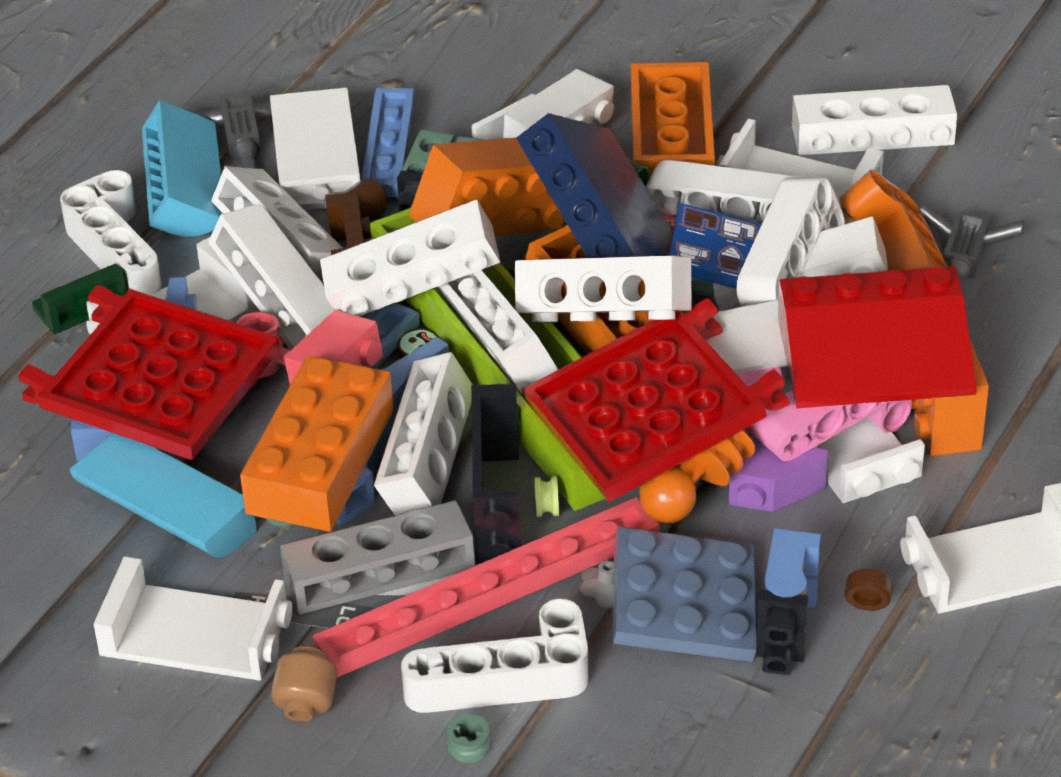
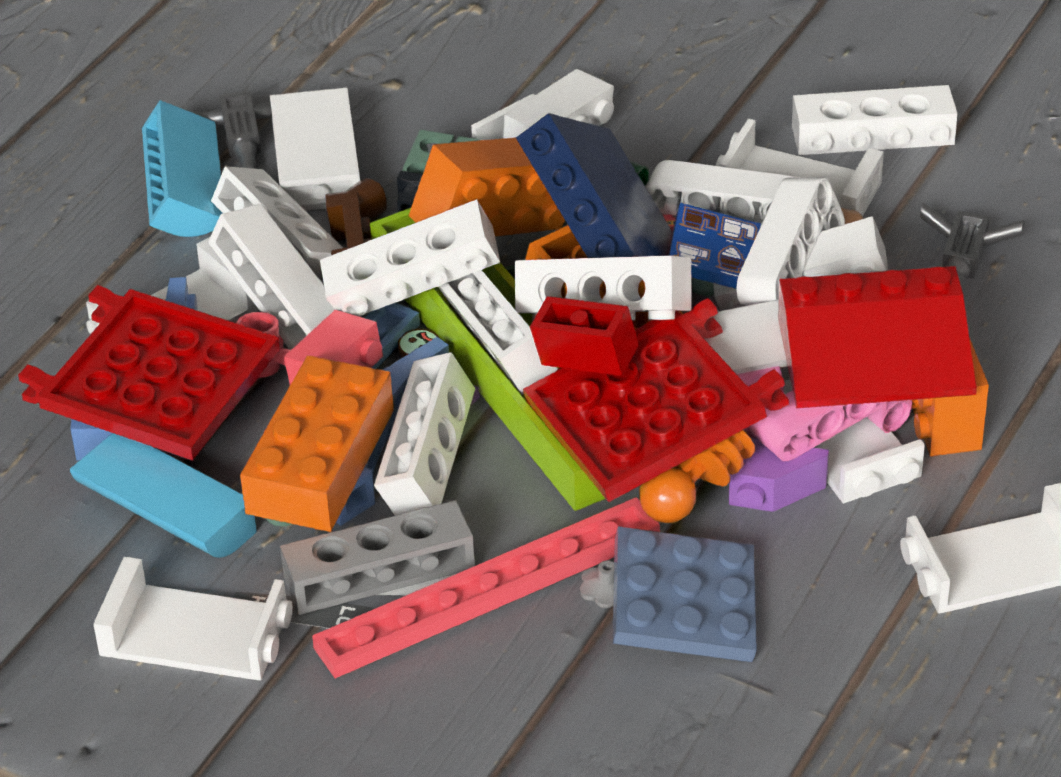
dark green panel [32,263,126,335] -> none
white beam [60,170,162,295] -> none
medium nougat head [271,646,338,722] -> none
medium blue plate [361,88,415,198] -> none
white beam [401,599,588,713] -> none
sand green bush [446,714,491,763] -> none
black panel [471,384,522,564] -> none
yellowish green bush [534,476,559,517] -> none
orange brick [631,62,715,178] -> none
hips [756,528,821,675] -> none
orange beam [839,170,948,270] -> none
reddish brown tile [844,569,893,611] -> none
none -> red brick [530,296,639,376]

